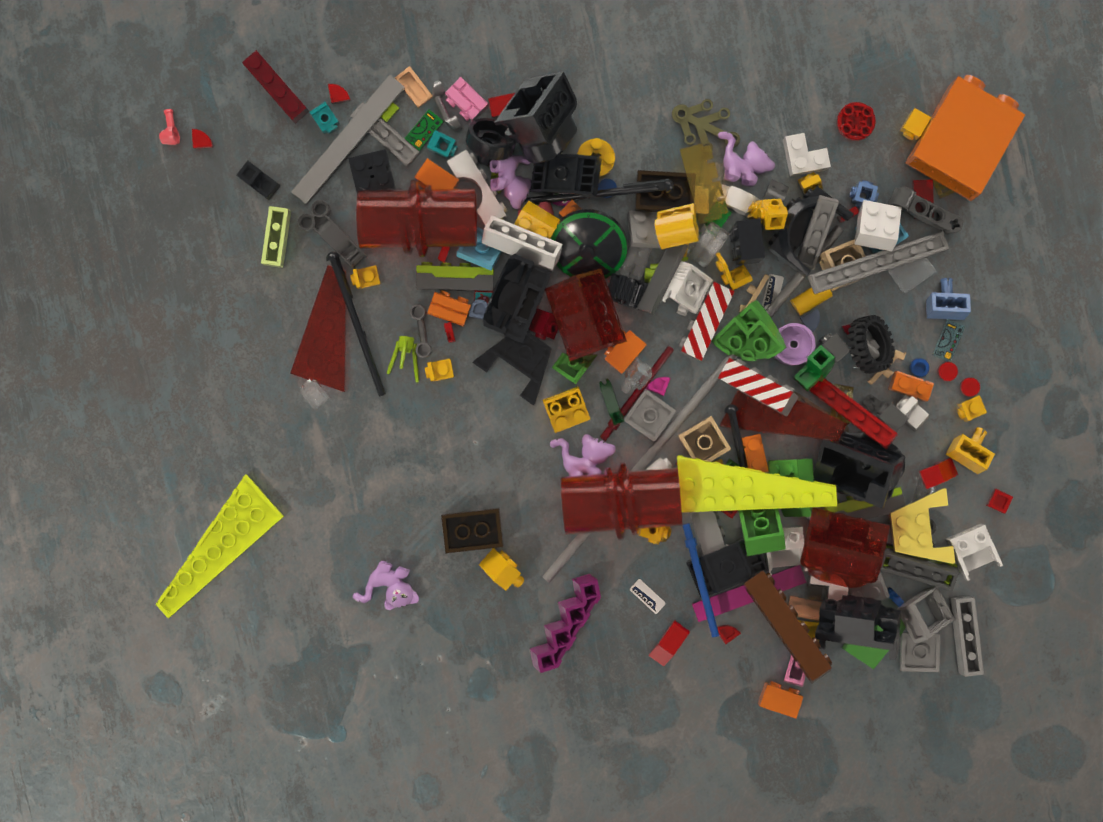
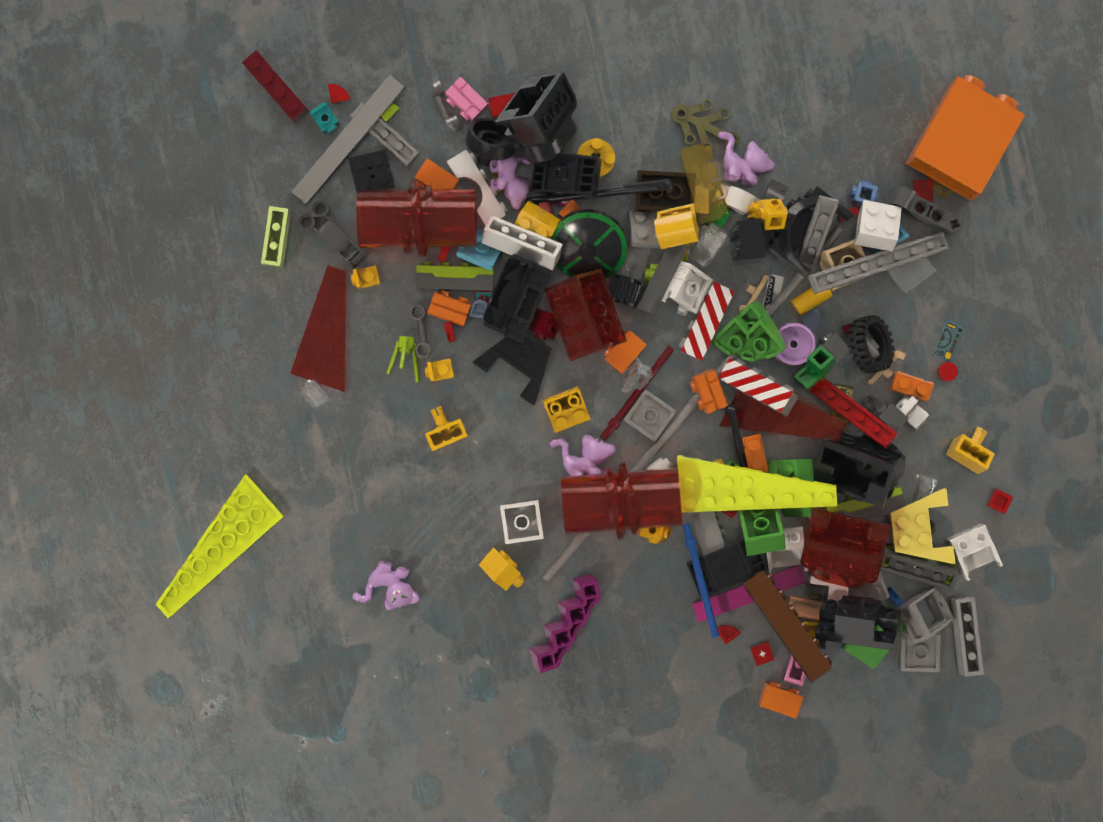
coral bar [159,109,180,145] -> none
red tile [192,129,213,149] -> none
black slope [236,160,281,200] -> none
black bar [326,252,386,397] -> none
light nougat tile [395,66,433,109] -> none
green tile [405,109,444,151] -> none
teal brick [427,130,458,159] -> none
dark brown brick [441,508,504,554] -> none
bright green slope [552,353,597,385] -> none
blue tile [598,179,617,199] -> none
dark green piece [599,378,624,425] -> none
white sticker [630,579,666,614] -> none
dark pink tile [646,377,671,396] -> none
red slope [648,620,690,667] -> none
tan brick [677,416,731,462] -> none
yellow bracket [715,253,753,290] -> none
white brick [783,133,831,177] -> none
yellow bracket [798,172,823,195] -> none
red tile [837,102,876,141] -> none
yellow brick [900,108,931,140] -> none
blue tile [909,358,929,378] -> none
red slope [918,458,958,489] -> none
medium blue brick [926,278,971,320] -> none
yellow bracket [957,395,987,422] -> none
red tile [960,378,980,397] -> none
none -> yellow brick [425,406,468,451]
none -> white brick [500,500,544,544]
none -> orange brick [690,369,728,414]
none -> red tile [750,641,775,666]

